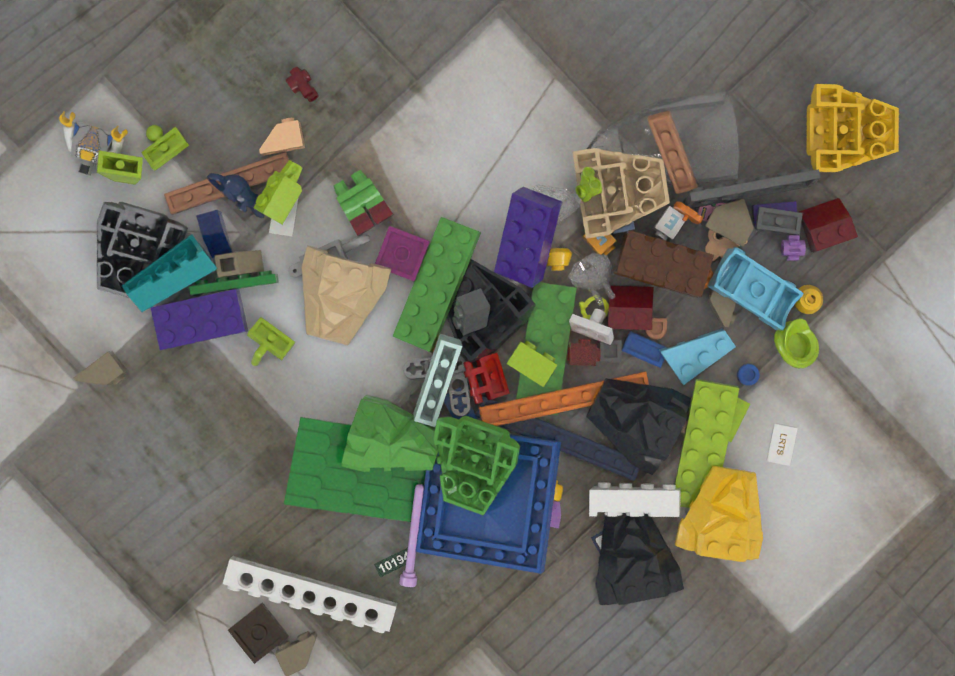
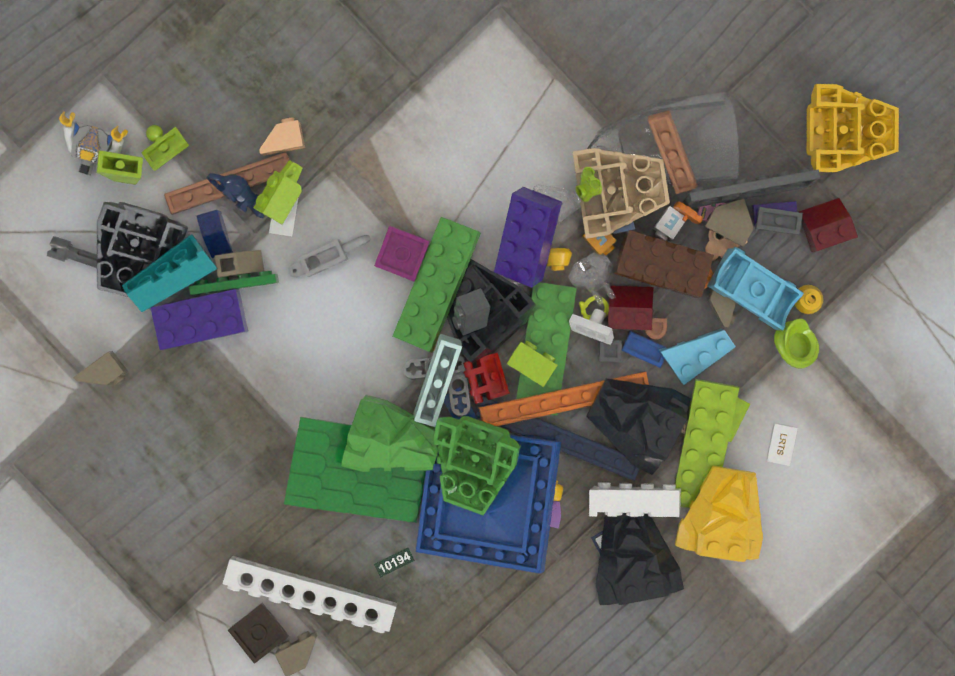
lime plate [247,317,295,366] -> none
dark red plate [286,67,319,102] -> none
tan wedge [302,245,391,345] -> none
bright green hips [334,170,394,236] -> none
lavender piece [399,484,424,587] -> none
clear red brick [567,339,601,366] -> none
blue tile [737,364,760,386] -> none
medium lavender gear [781,235,806,261] -> none
none -> dark grey piece [47,236,97,268]

